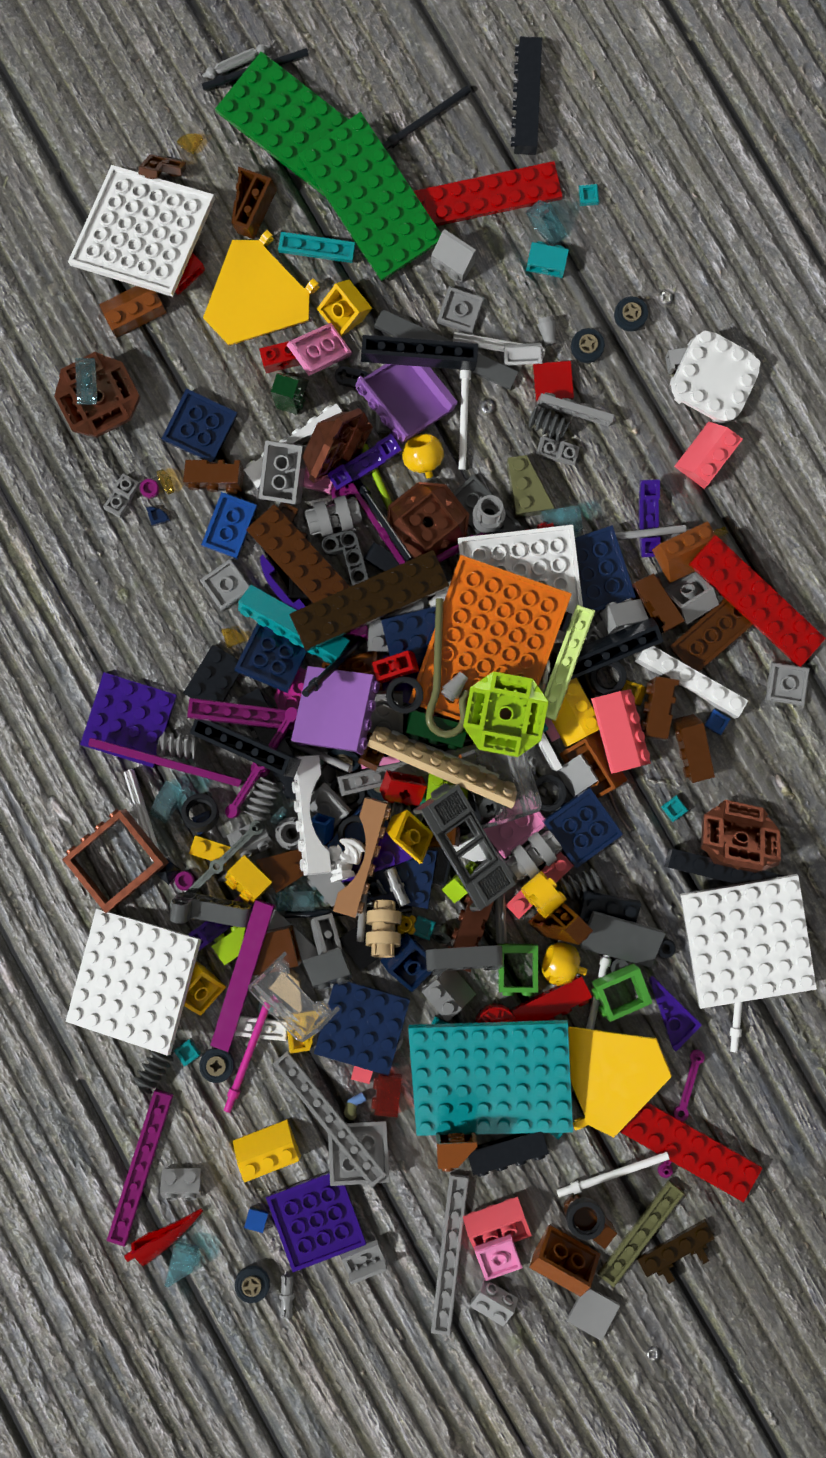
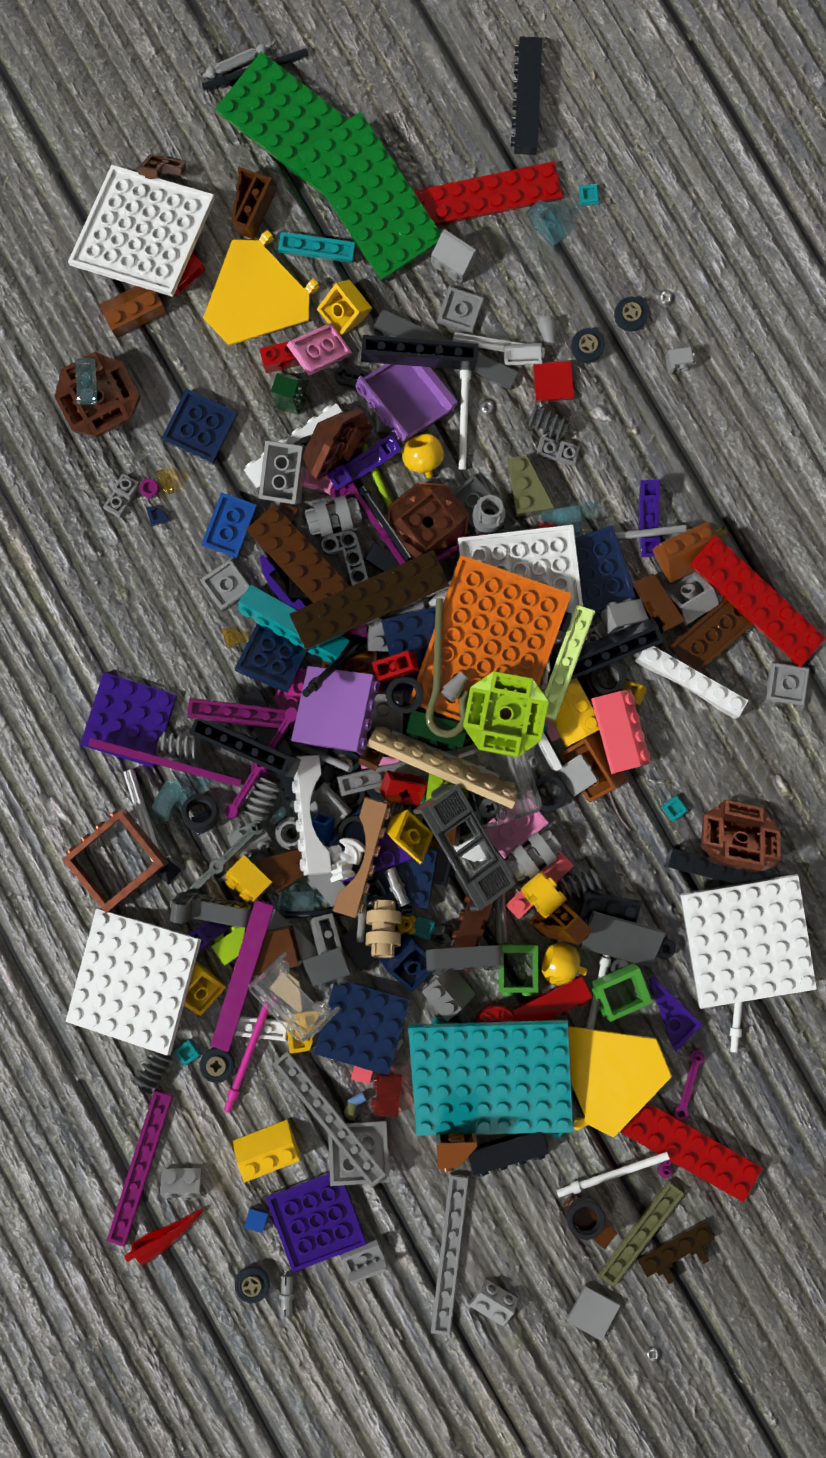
clear light blue slope [164,1242,201,1287] -> none
magenta tile [175,871,195,890] -> none
clear yellow tile [177,134,203,154] -> none
reddish brown wedge [183,460,244,494] -> none
black plate [183,645,240,702] -> none
yellow plate [189,835,231,866] -> none
black bar [382,86,471,150] -> none
lime slope [441,861,478,904] -> none
coral slope [463,1197,532,1248] -> none
bright pink tile [474,1234,523,1281] -> none
teal brick [526,241,569,278] -> none
dark orange slope [529,1225,600,1297] -> none
light grey plate [537,393,614,426] -> none
dark blue plate [542,787,623,868] -> none
reddish brown wedge [641,676,680,740] -> none
white plate [669,330,760,424] -> none
reddish brown wedge [672,714,715,783] -> none
coral slope [674,422,743,489] -> none
blue tile [704,709,730,735] -> none

